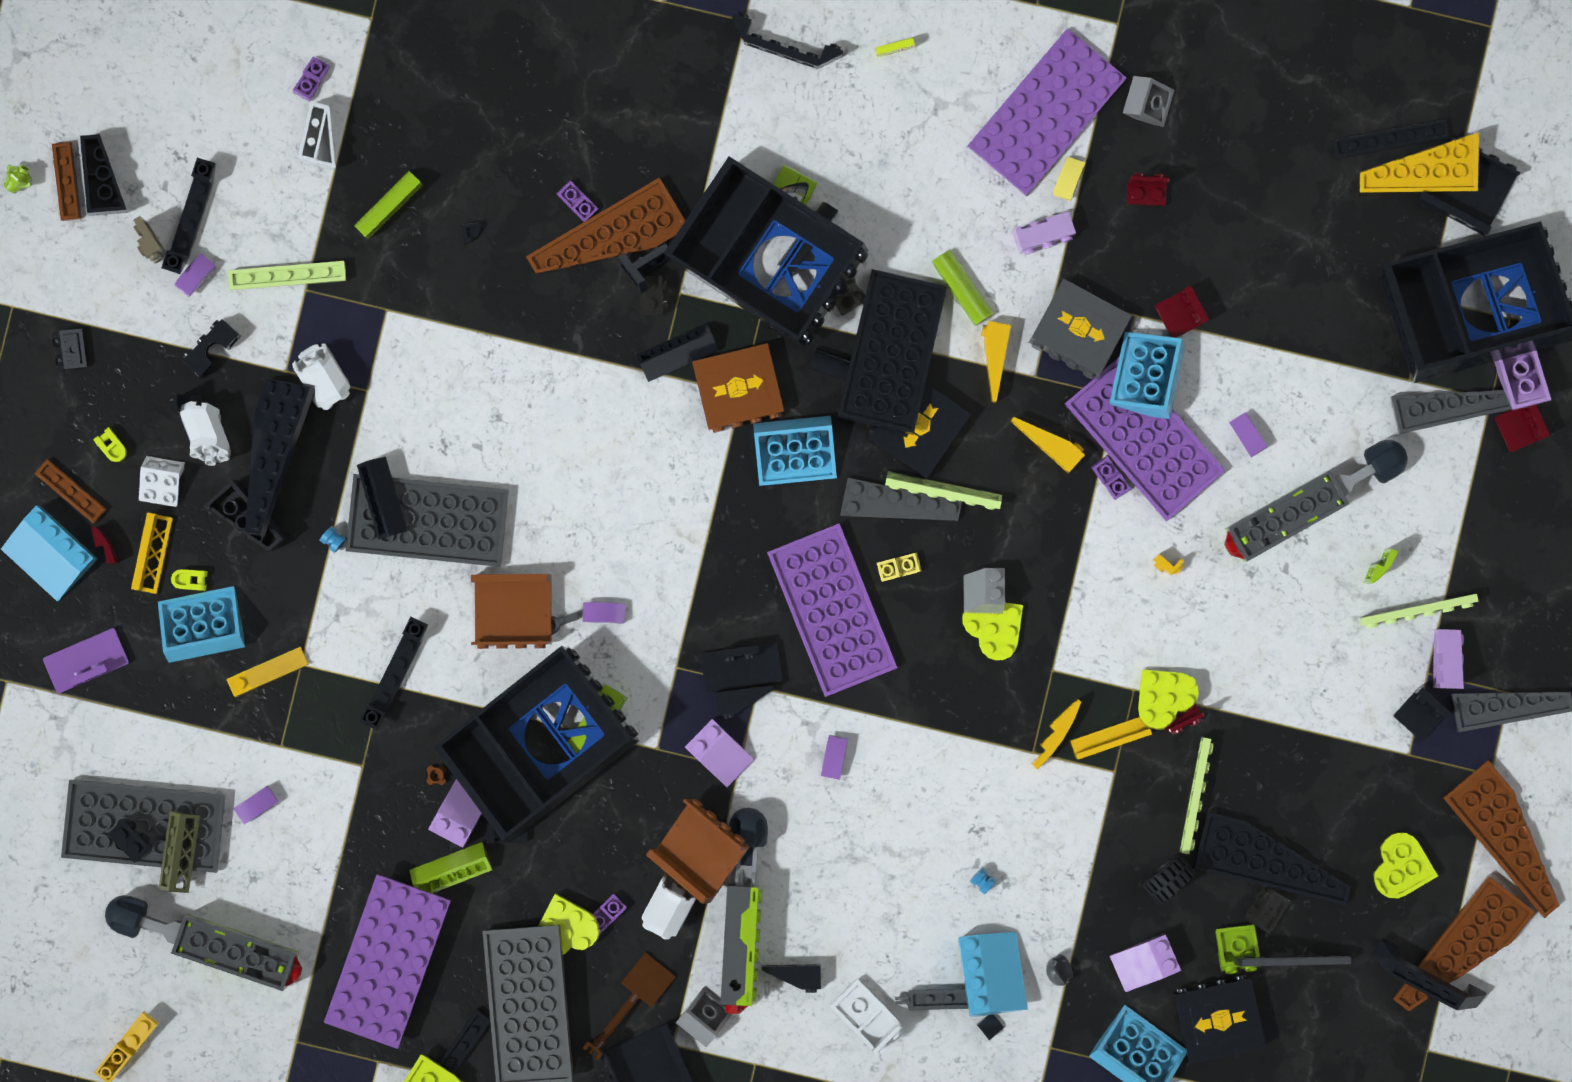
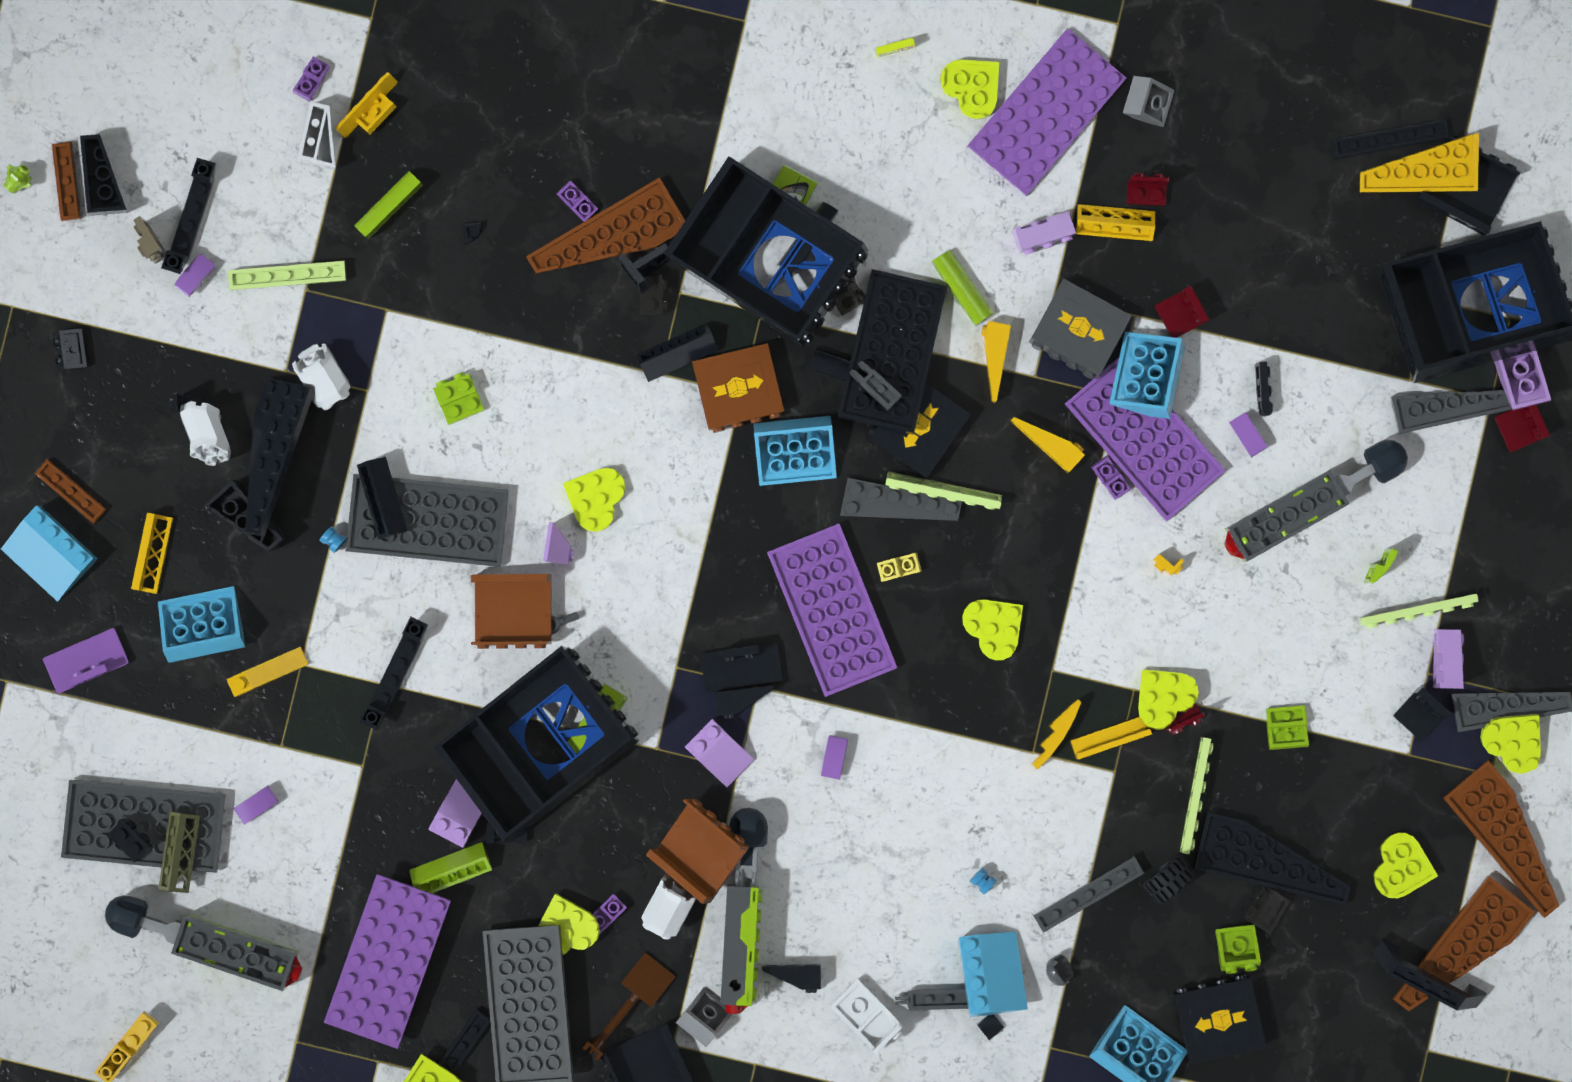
dark red slope [92,527,118,565] -> none
neon yellow plate [93,427,127,462] -> none
white bracket [139,456,185,507] -> none
neon yellow plate [171,569,208,591] -> none
black arch [182,319,241,379] -> none
dark orange plate [427,766,446,785] -> none
medium lavender slope [583,602,625,624] -> none
black slope [732,12,843,70] -> none
light grey slope [963,568,1005,614] -> none
light yellow slope [1053,156,1085,201] -> none
lavender slope [1110,933,1181,992] -> none
black tile [1234,955,1351,967] -> none
none -> yellow bracket [335,72,398,138]
none -> lime plate [433,372,485,425]
none -> lavender slope [543,522,574,565]
none -> neon yellow plate [562,468,625,532]
none -> dark grey hinge [849,361,902,411]
none -> neon yellow plate [940,60,999,120]
none -> dark grey plate [1033,856,1144,933]
none -> yellow fence [1075,204,1155,241]
none -> black hinge [1255,362,1273,417]
none -> lime slope [1266,705,1309,750]
none -> neon yellow plate [1480,714,1541,774]

